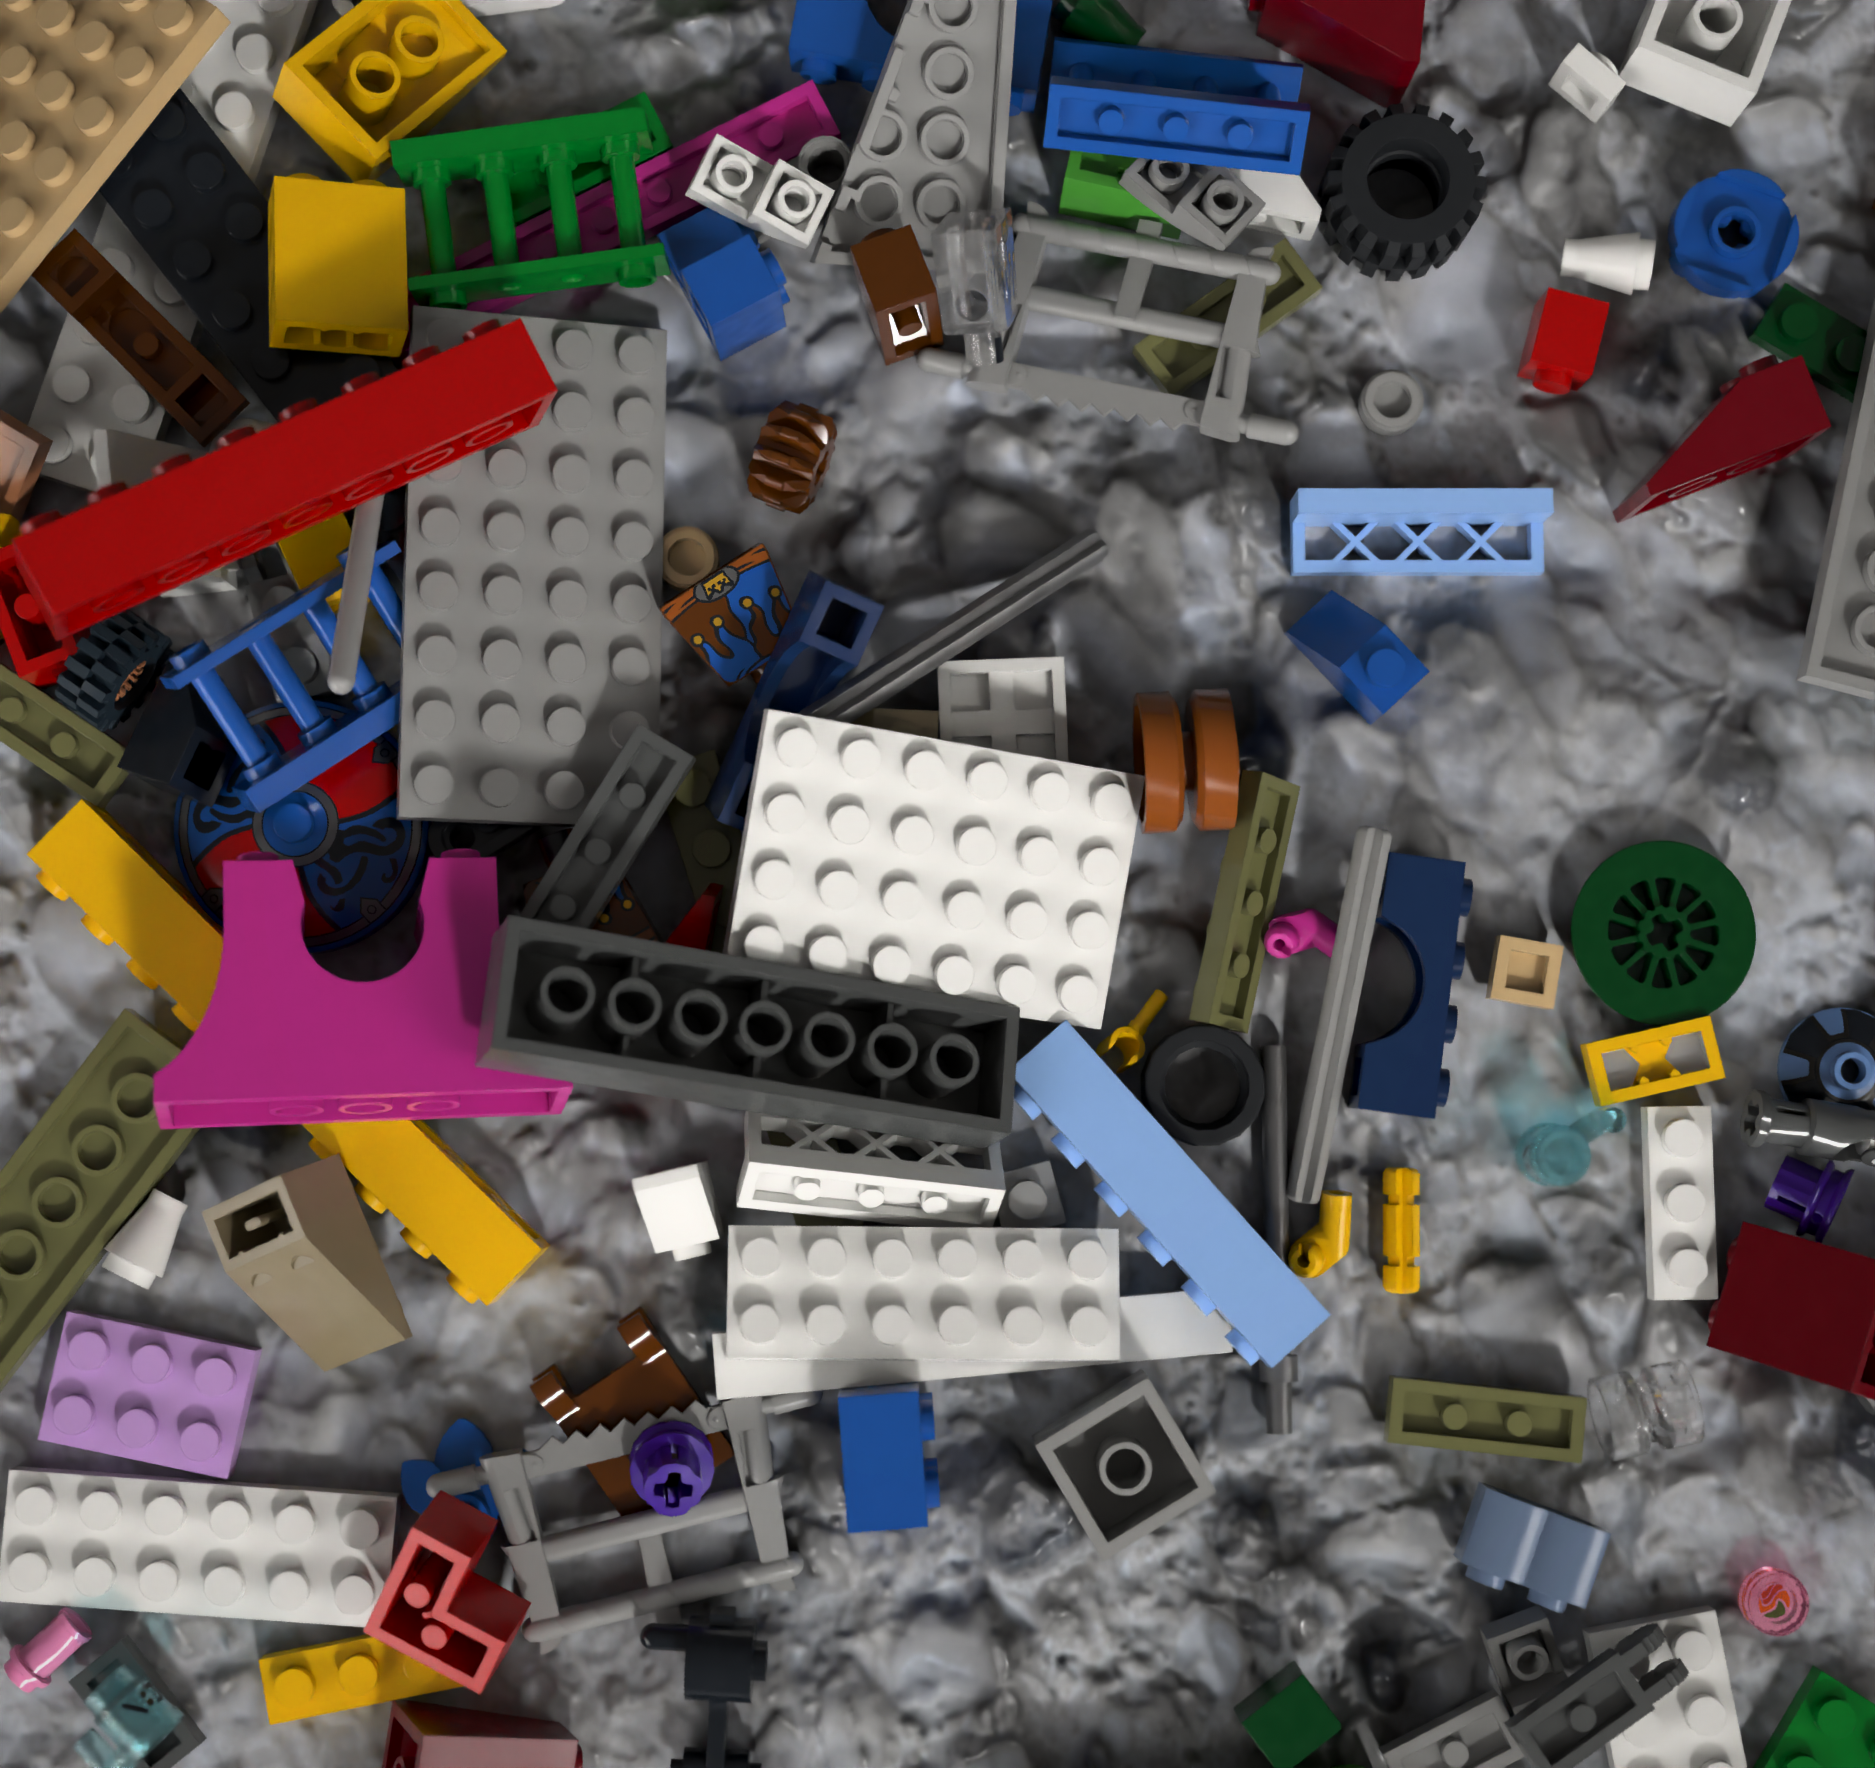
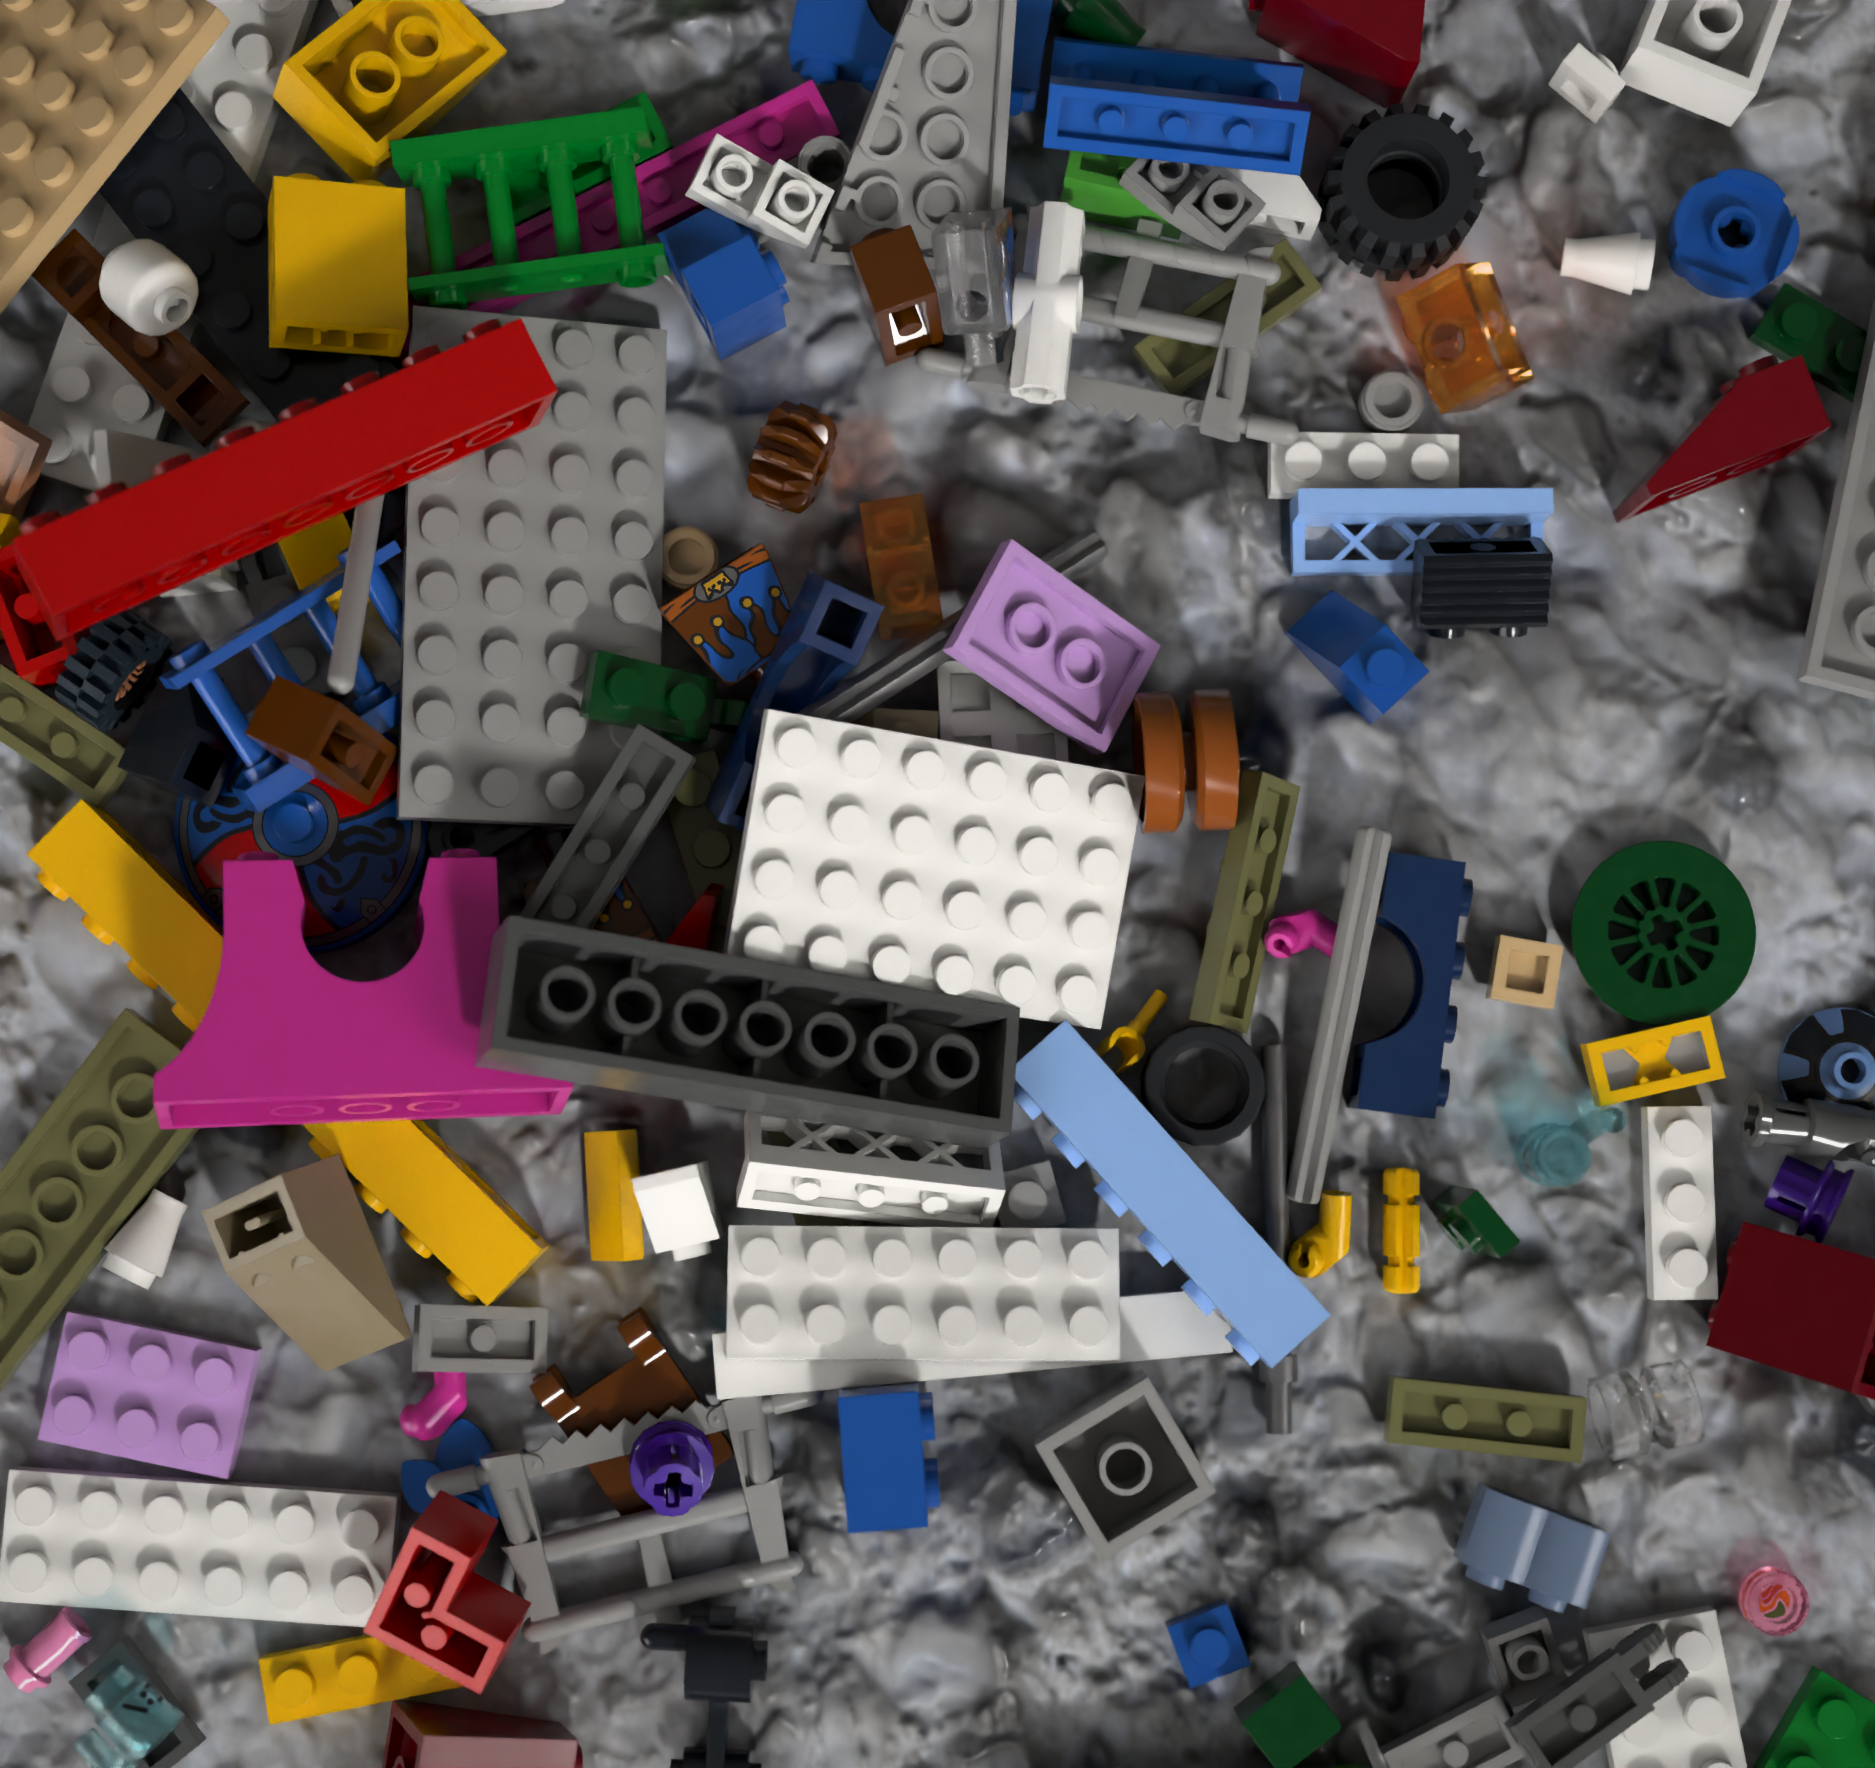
red brick [1517,287,1610,394] -> none
none -> white head [99,239,199,336]
none -> reddish brown slope [244,675,399,806]
none -> dark pink arm [400,1372,467,1441]
none -> light grey plate [412,1304,548,1374]
none -> dark green plate [579,650,750,744]
none -> yellow tile [584,1129,644,1262]
none -> clear orange brick [859,493,943,641]
none -> lavender plate [942,539,1161,755]
none -> white piece [1010,201,1086,404]
none -> blue plate [1165,1599,1251,1689]
none -> white plate [1267,432,1459,499]
none -> clear orange brick [1396,262,1534,414]
none -> black brick [1410,536,1553,639]
none -> dark green plate [1432,1185,1521,1259]

